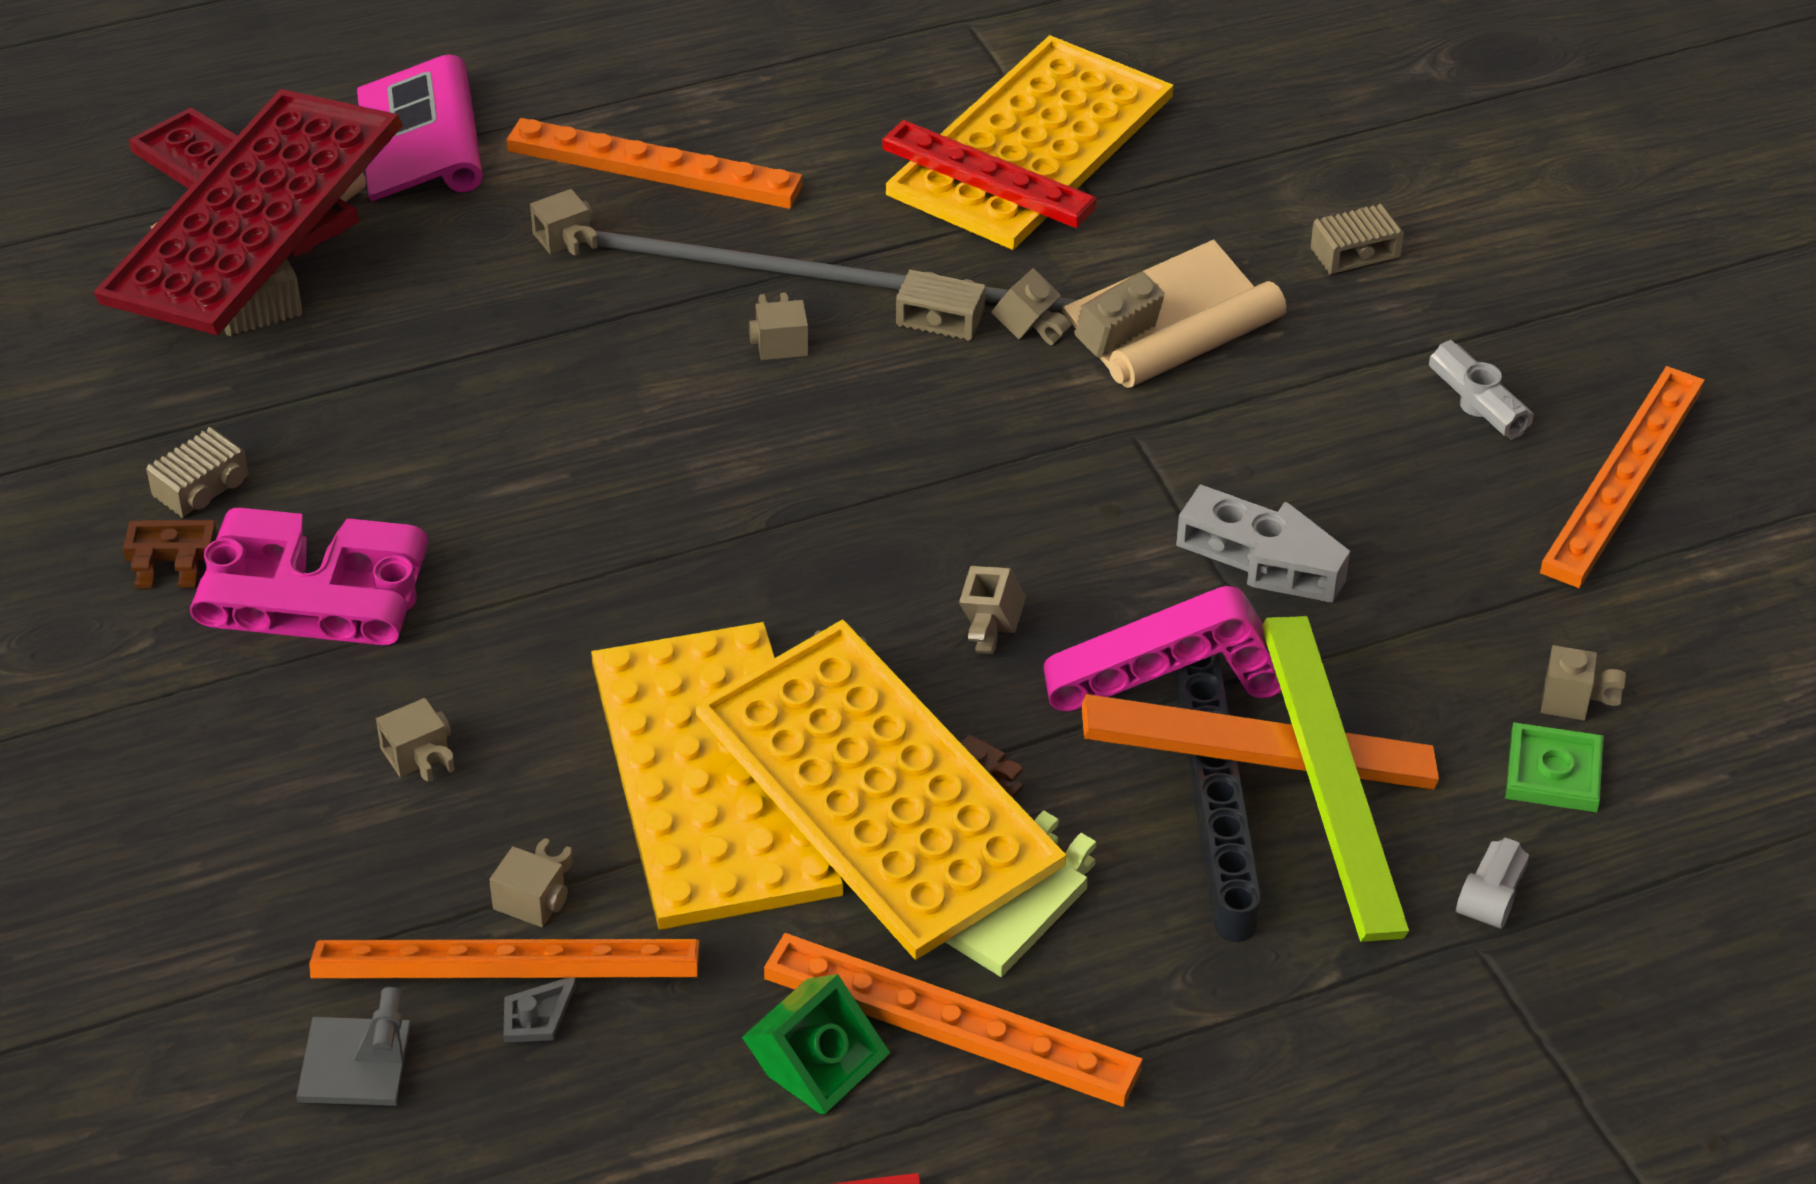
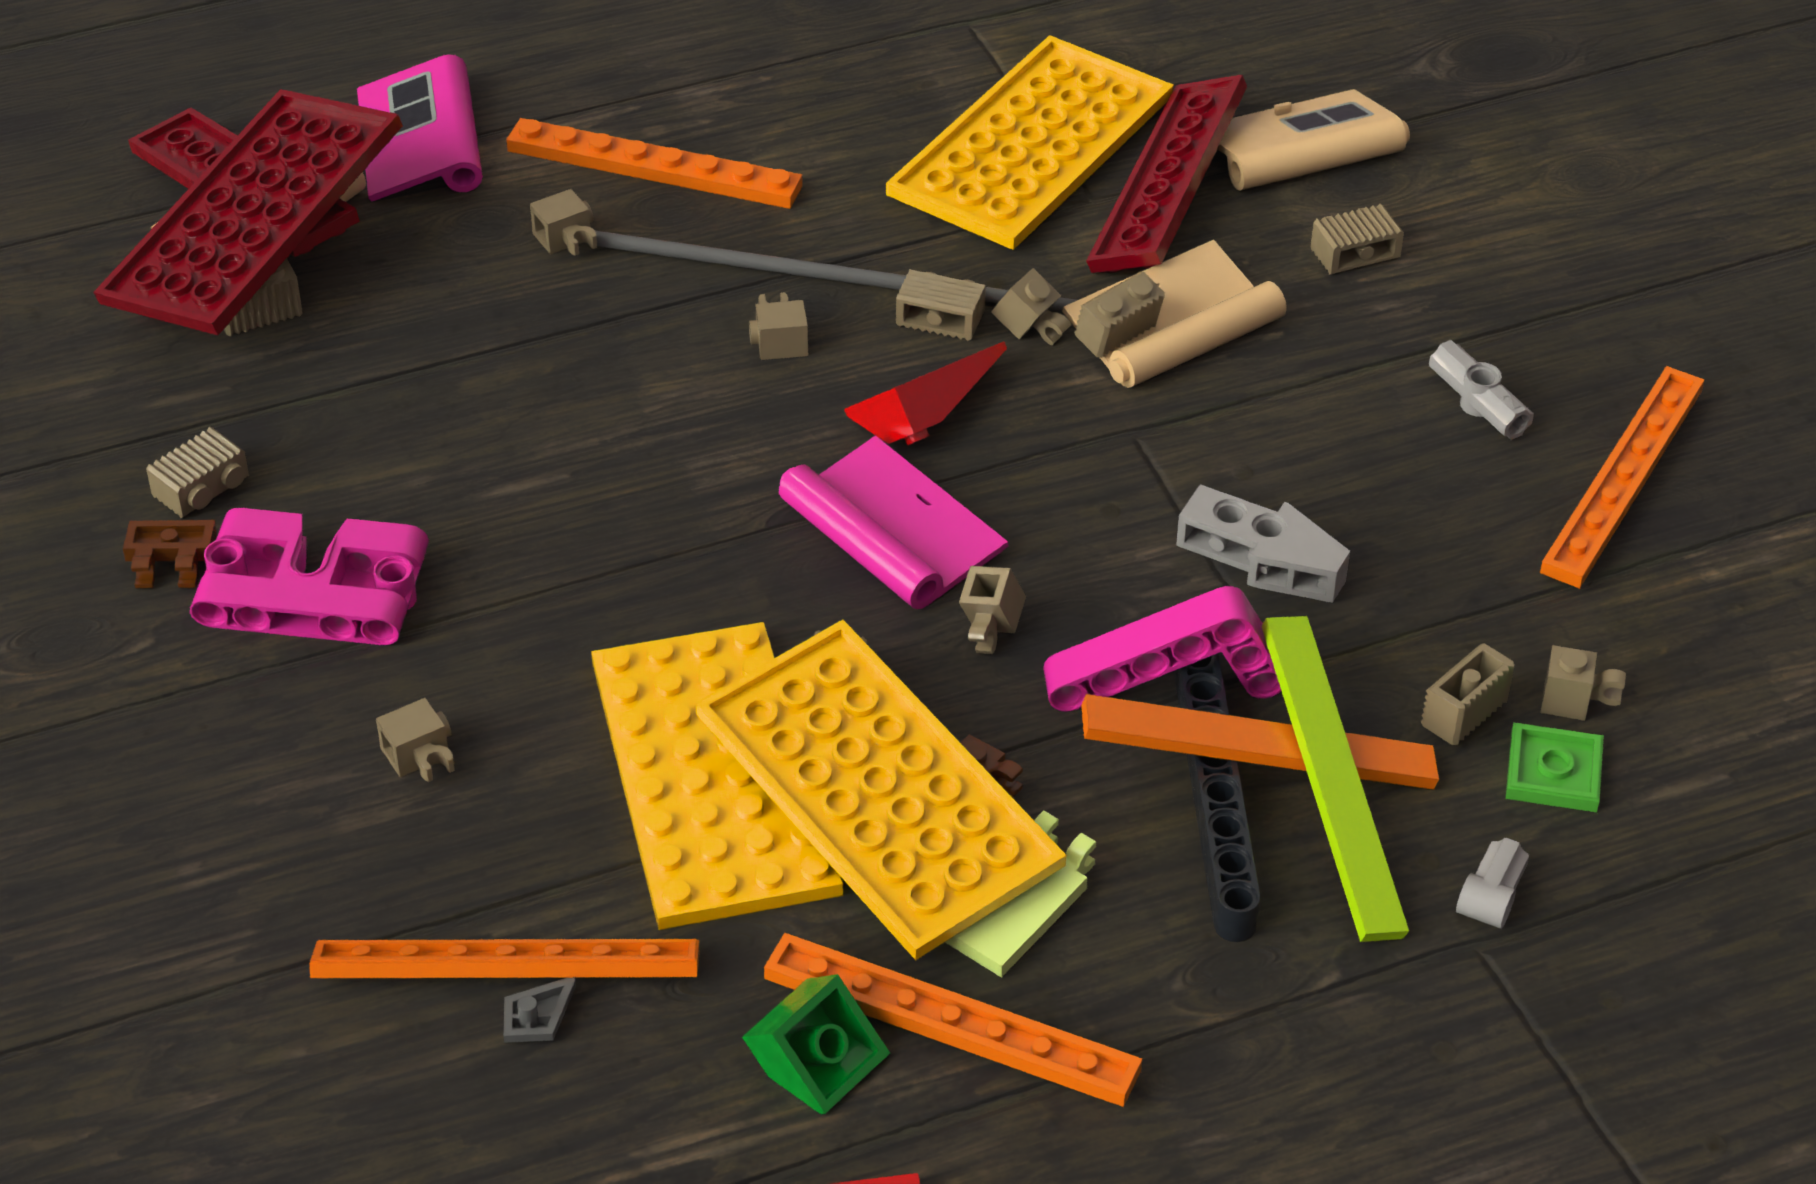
dark grey plate [296,987,411,1106] -> none
dark tan brick [489,838,573,928] -> none
red tile [882,120,1097,228] -> none
none -> dark pink door [779,435,1008,609]
none -> red wedge [844,341,1007,445]
none -> dark red plate [1086,74,1247,273]
none -> tan door [1217,89,1410,191]
none -> dark tan brick [1421,643,1514,745]

